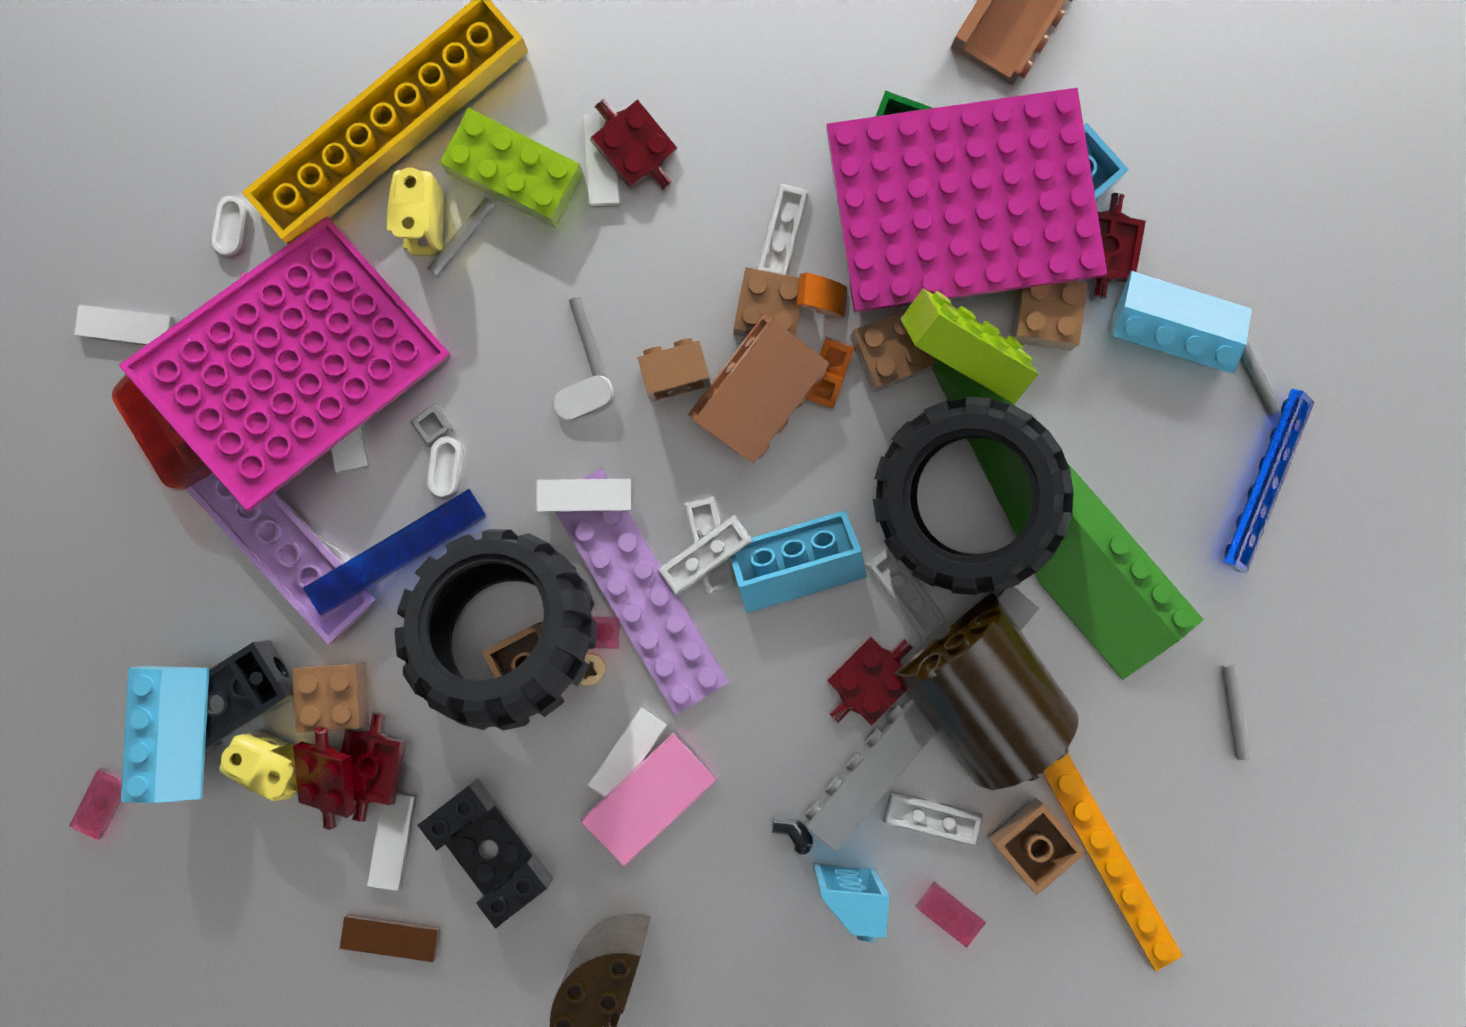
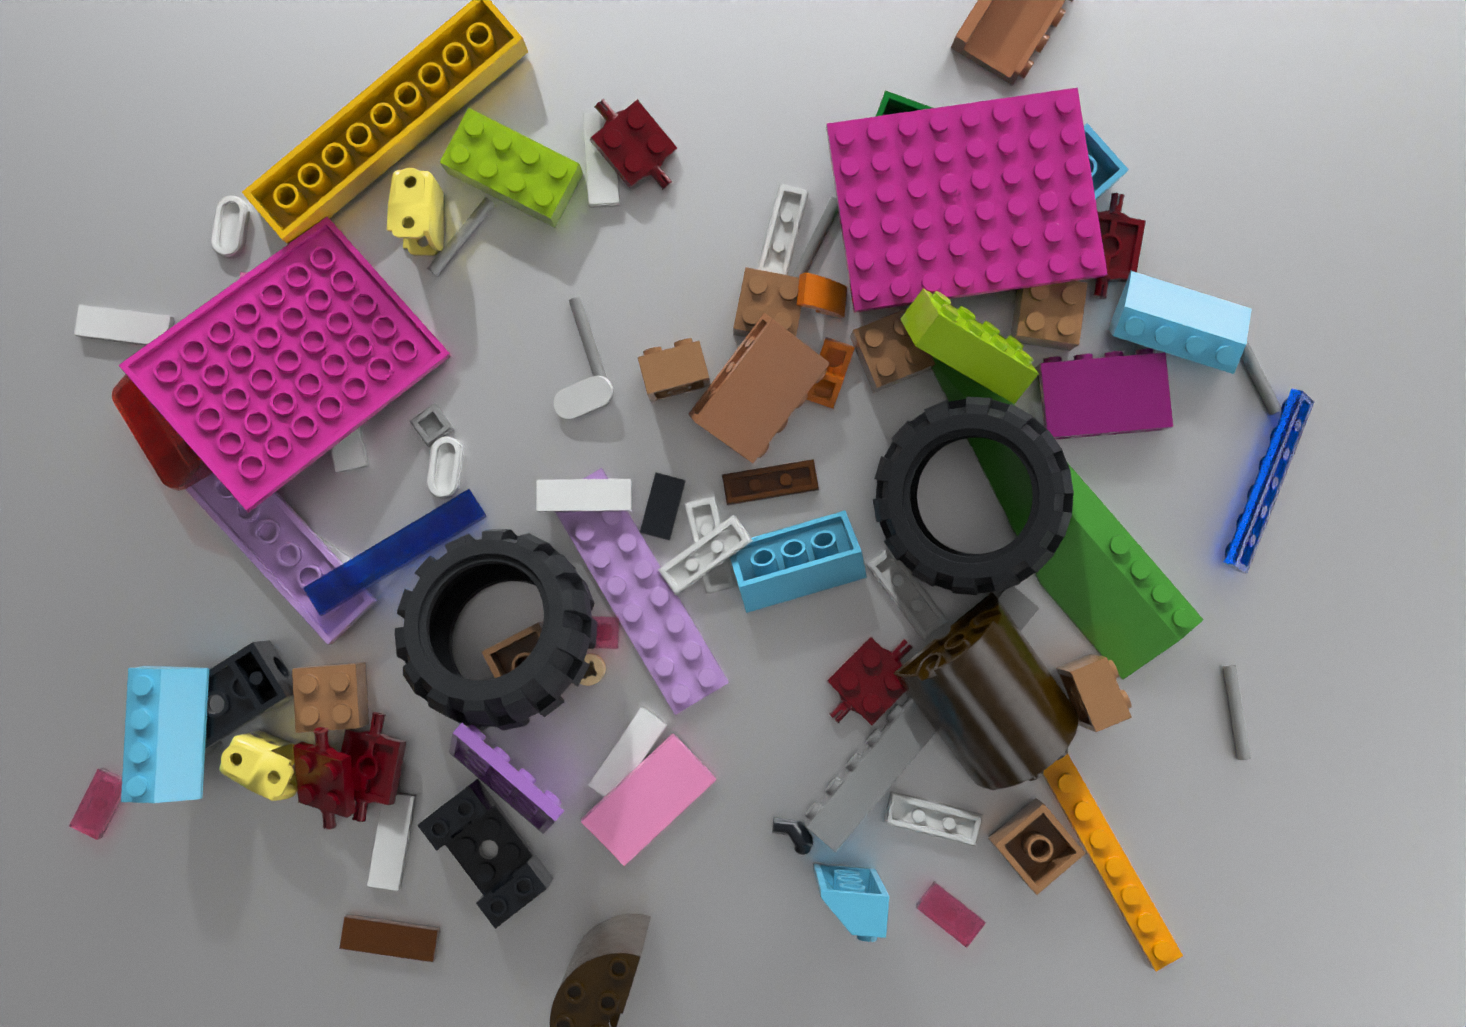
none -> medium lavender plate [449,723,564,834]
none -> black tile [640,472,686,540]
none -> reddish brown tile [722,459,819,506]
none -> light grey bar [792,197,838,277]
none -> magenta panel [1034,348,1173,440]
none -> medium nougat brick [1056,654,1132,732]

